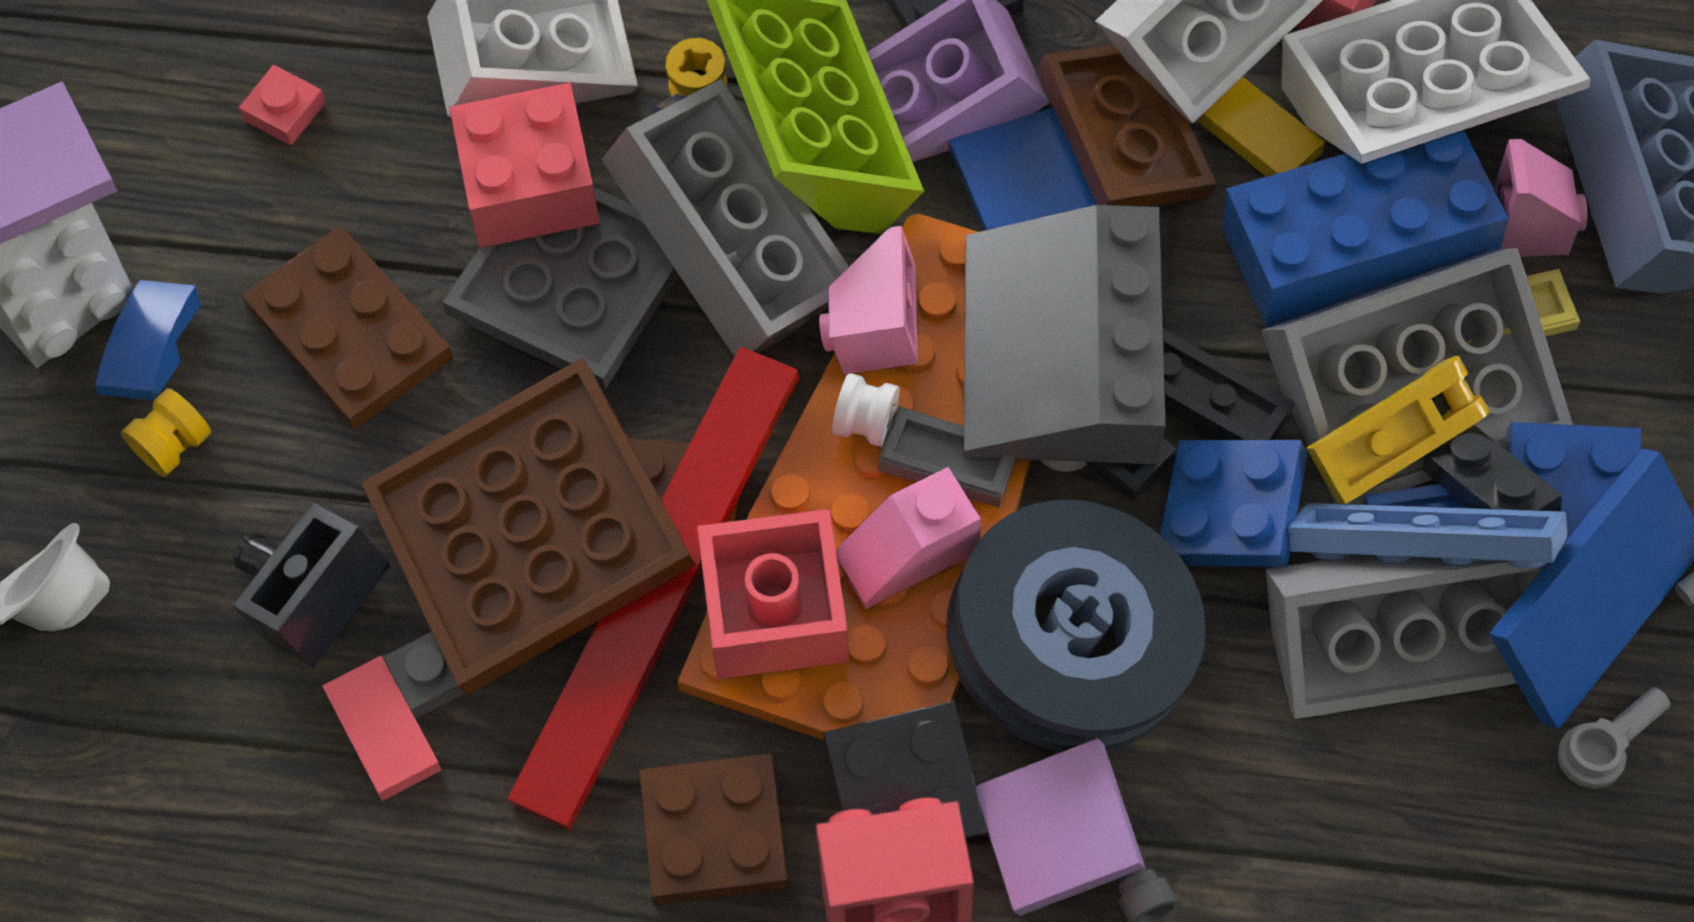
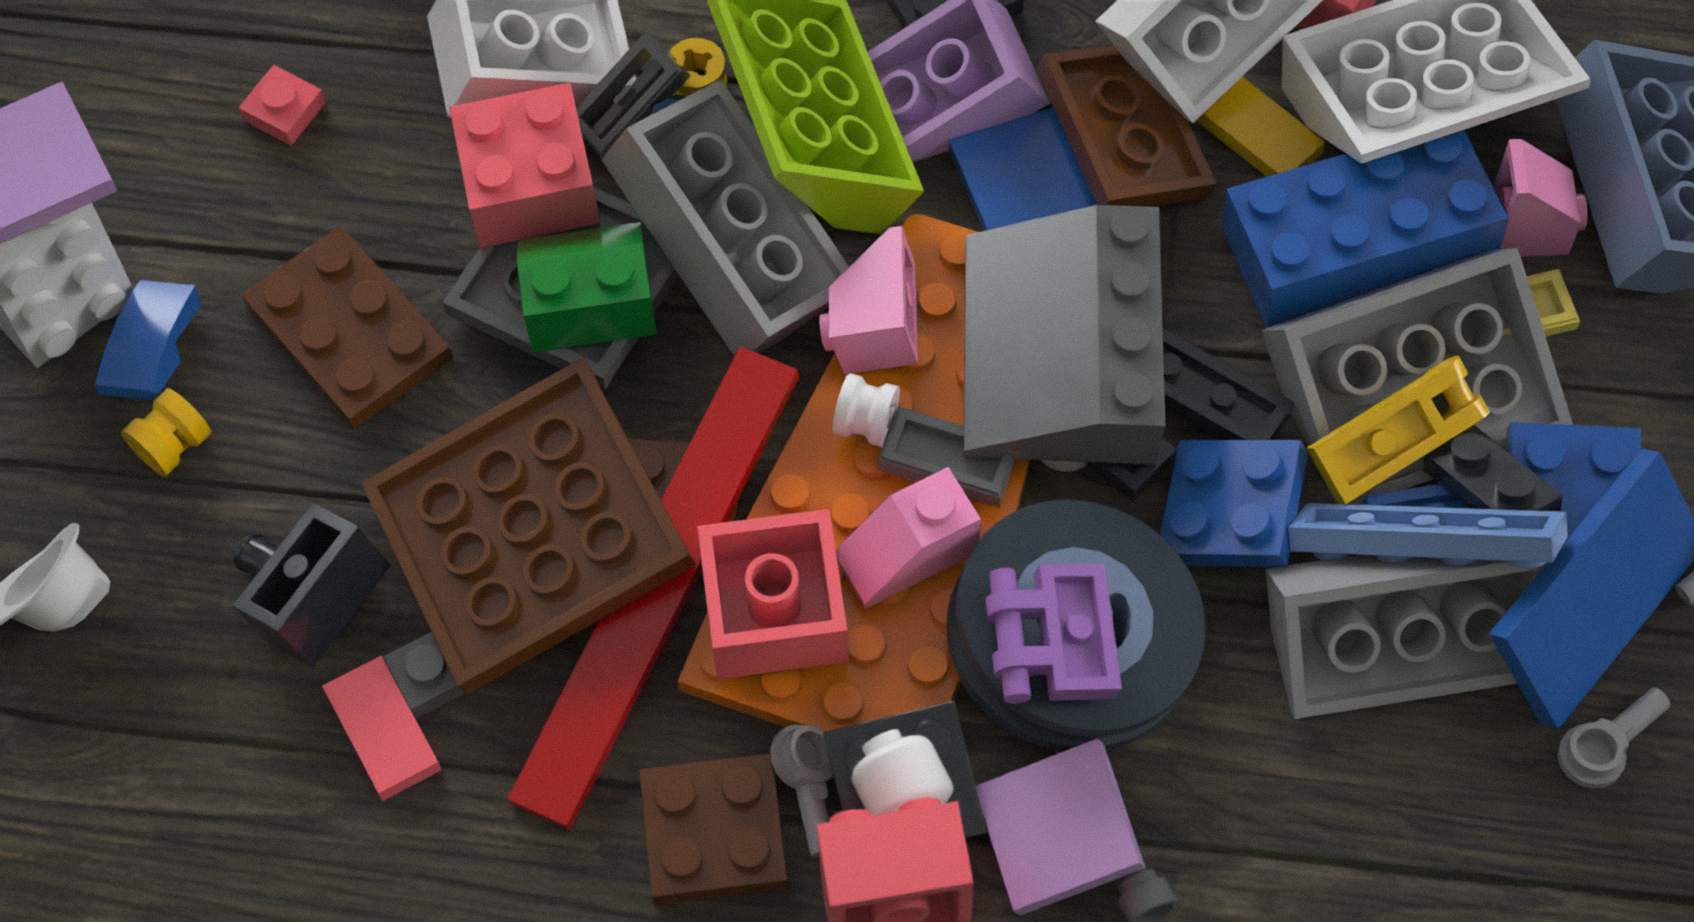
none -> green slope [517,222,657,353]
none -> dark grey tile [576,31,691,158]
none -> light grey plate [770,724,833,857]
none -> white head [851,729,953,815]
none -> medium lavender plate [985,564,1122,704]

